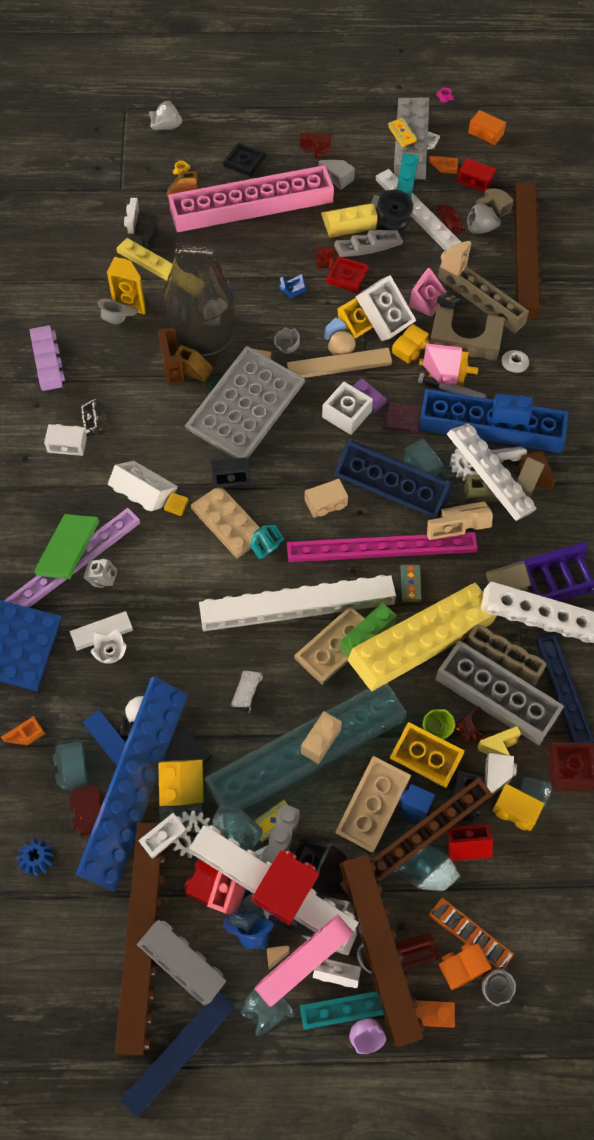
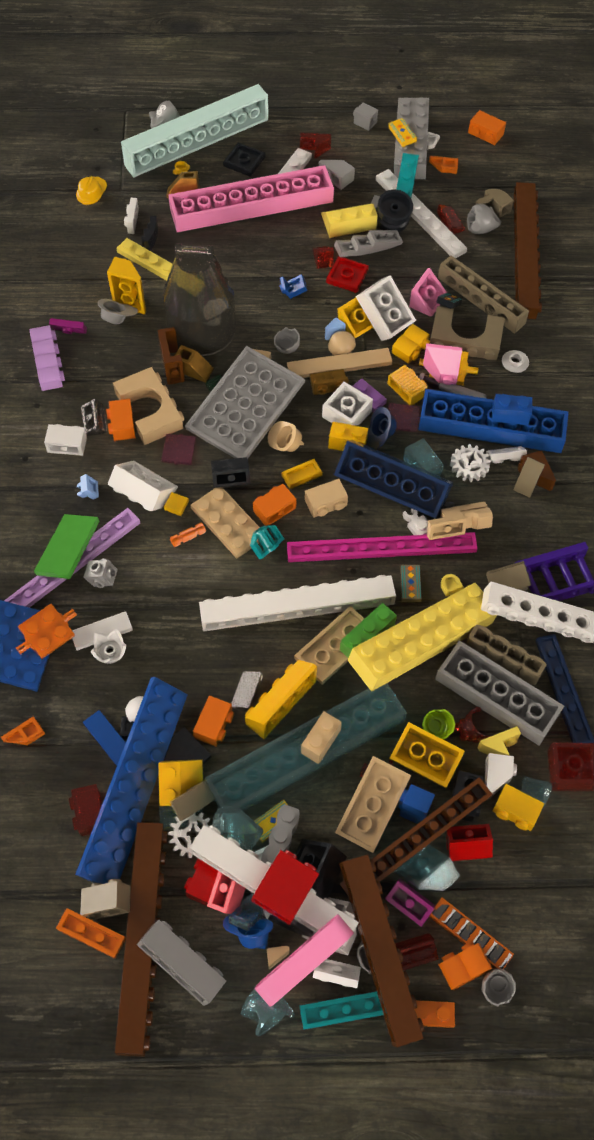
blue gear [16,838,55,877] -> none
clear light blue brick [53,741,89,792] -> none
dark blue tile [120,991,235,1118] -> none
white plate [138,813,187,859] -> none
lavender hair [349,1018,386,1054] -> none
dark pink plate [436,87,454,103] -> none
tan slope [441,241,471,276] -> none
white plate [447,423,537,521] -> none
red brick [457,158,496,192] -> none
olive slope [464,475,500,503] -> none
none -> orange plate [16,604,77,659]
none -> magenta plate [49,318,87,334]
none -> orange plate [56,908,126,959]
none -> yellow piece [76,176,107,205]
none -> light blue tile [77,474,99,500]
none -> brick [80,879,130,920]
none -> orange brick [106,399,136,441]
none -> tan arch [113,367,184,445]
none -> light aqua brick [121,84,268,178]
none -> clear pink piece [161,434,196,465]
none -> orange axle [170,523,206,547]
none -> dark tan slope [170,780,215,821]
none -> orange brick [193,696,234,747]
none -> yellow slope [245,660,317,739]
none -> orange brick [253,484,296,526]
none -> tan piece [268,421,304,452]
none -> white plate [278,148,312,174]
none -> yellow tile [282,459,323,489]
none -> pearl gold bracket [310,369,349,395]
none -> yellow brick [328,422,368,451]
none -> light grey brick [353,103,378,131]
none -> dark blue piece [367,407,397,449]
none -> magenta brick [385,878,435,927]
none -> yellow brick [387,365,428,406]
none -> white plate [403,508,428,535]
none -> light yellow tile [441,574,464,597]

